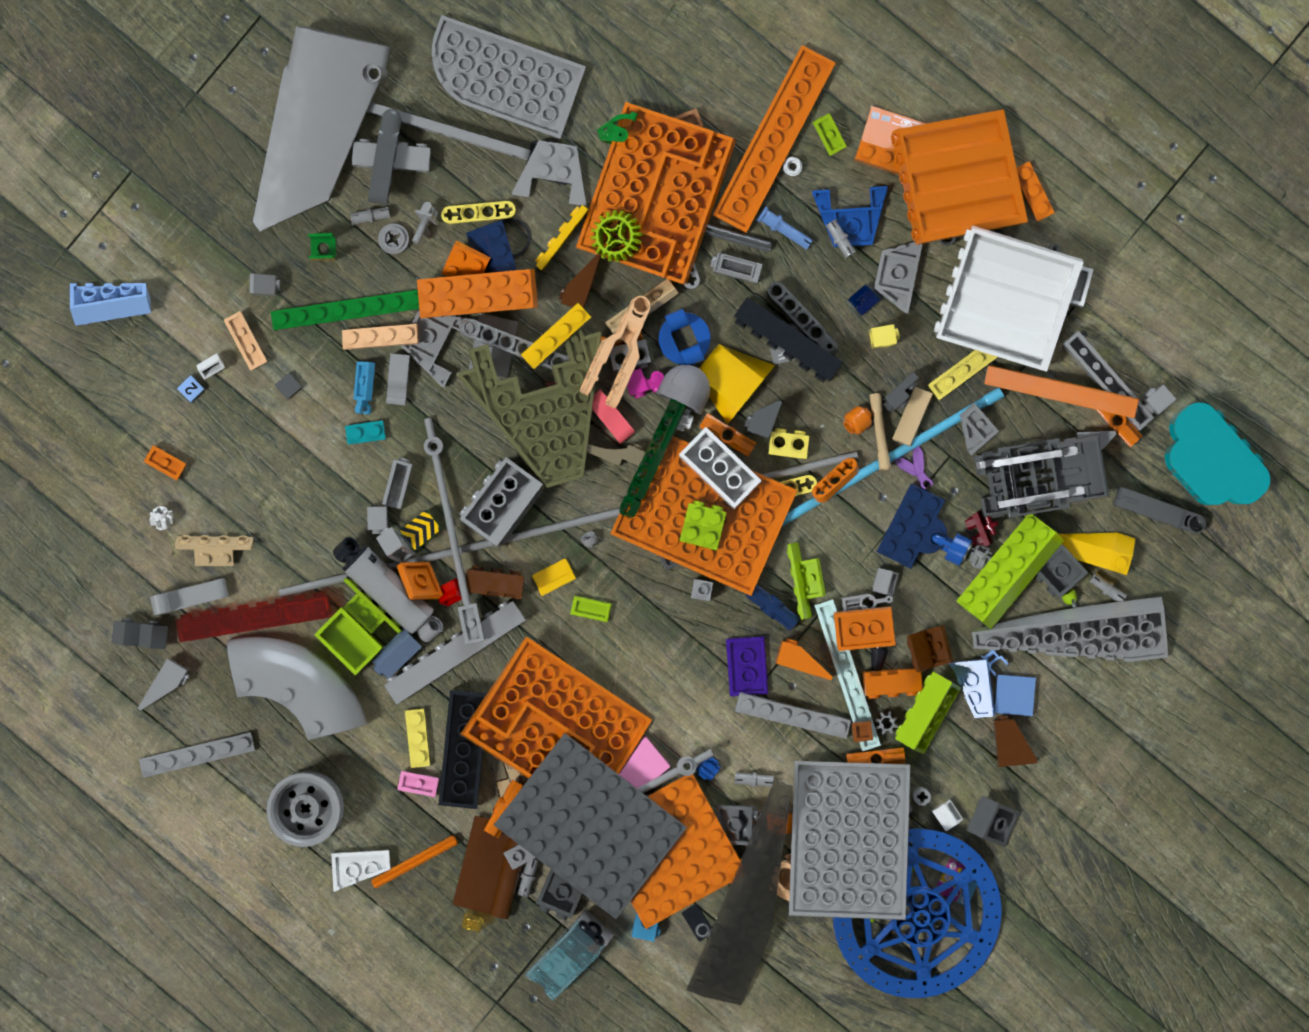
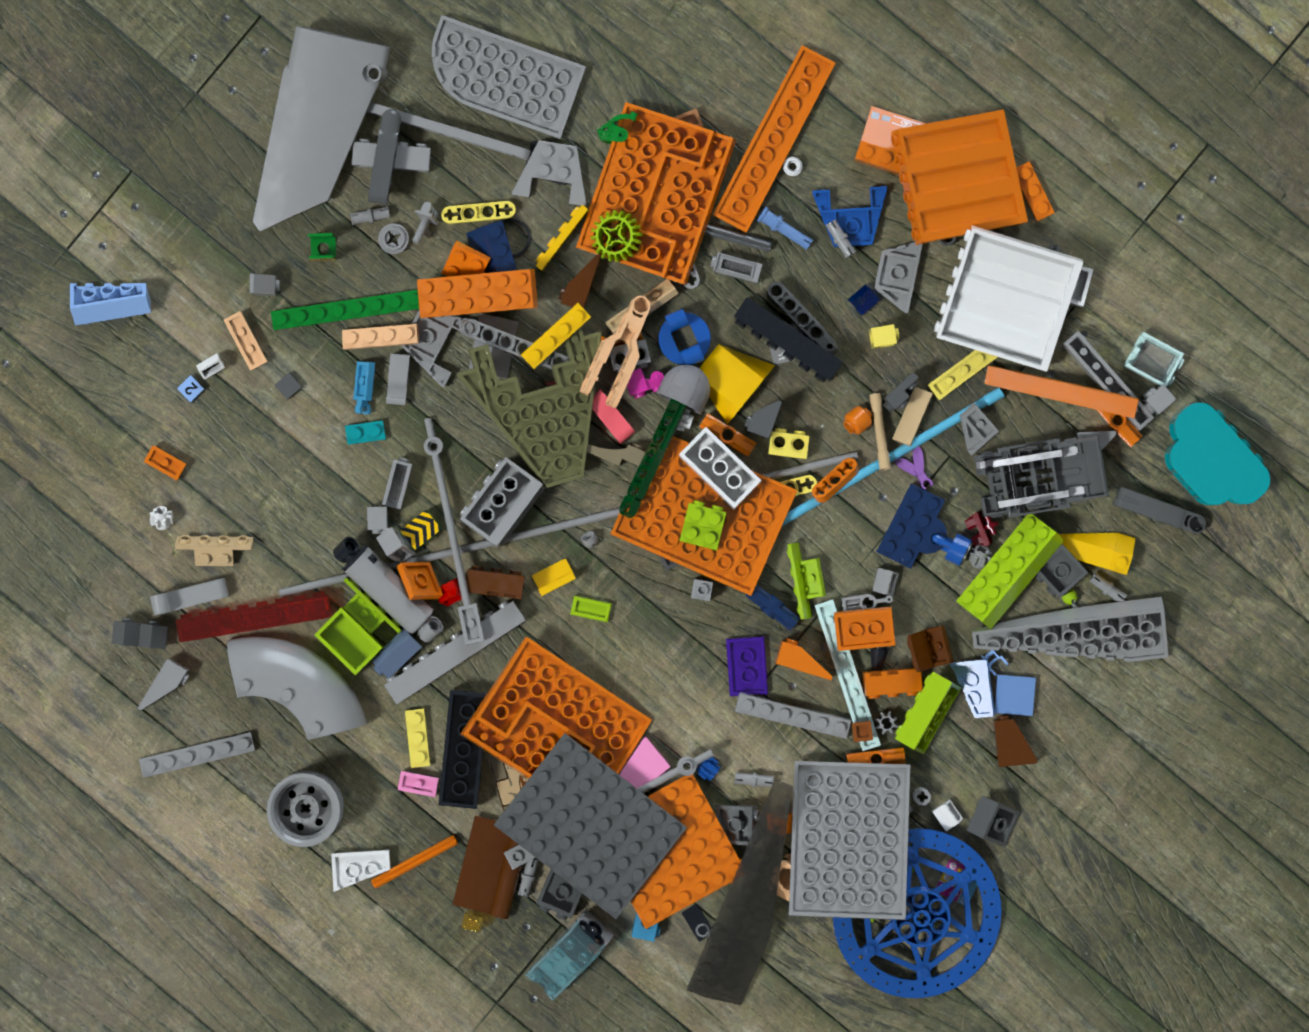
orange piece [484,780,523,838] -> none
lime plate [812,113,847,156] -> none
none -> window [1123,332,1184,387]

